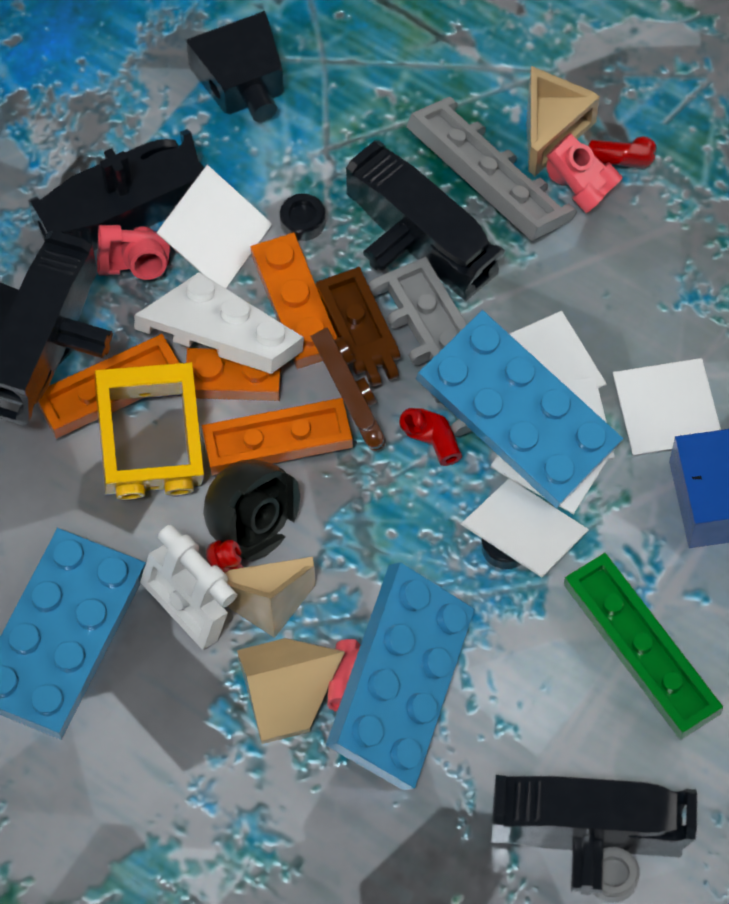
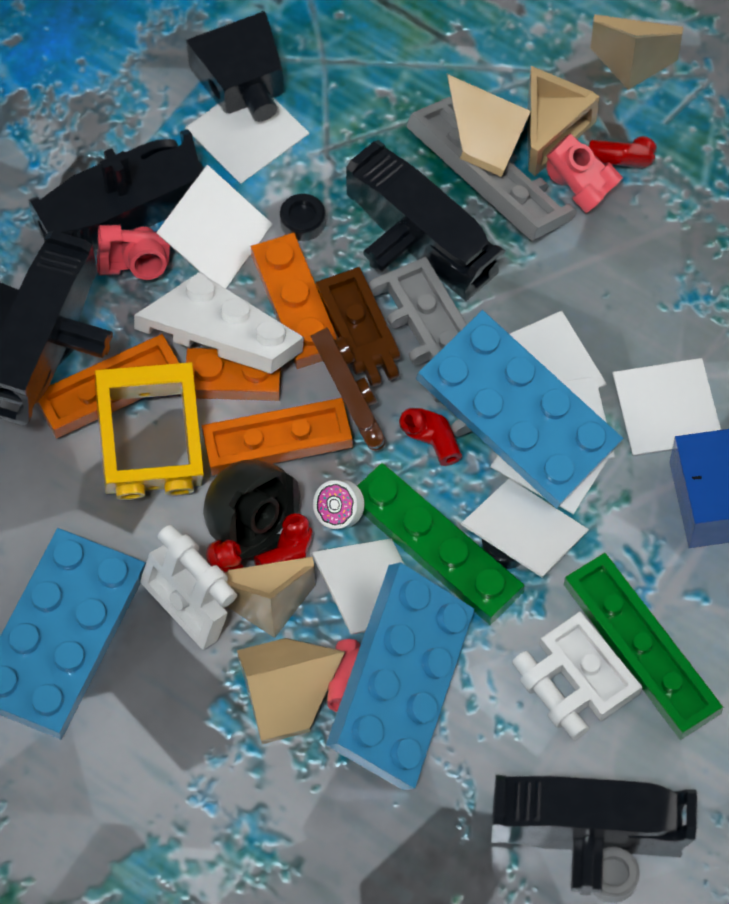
none -> white piece [185,97,310,184]
none -> red arm [254,513,312,566]
none -> white piece [311,538,405,635]
none -> tile [313,480,364,529]
none -> green plate [357,463,525,625]
none -> tan slope [447,74,531,177]
none -> white plate [512,611,642,740]
none -> tan slope [590,14,683,90]

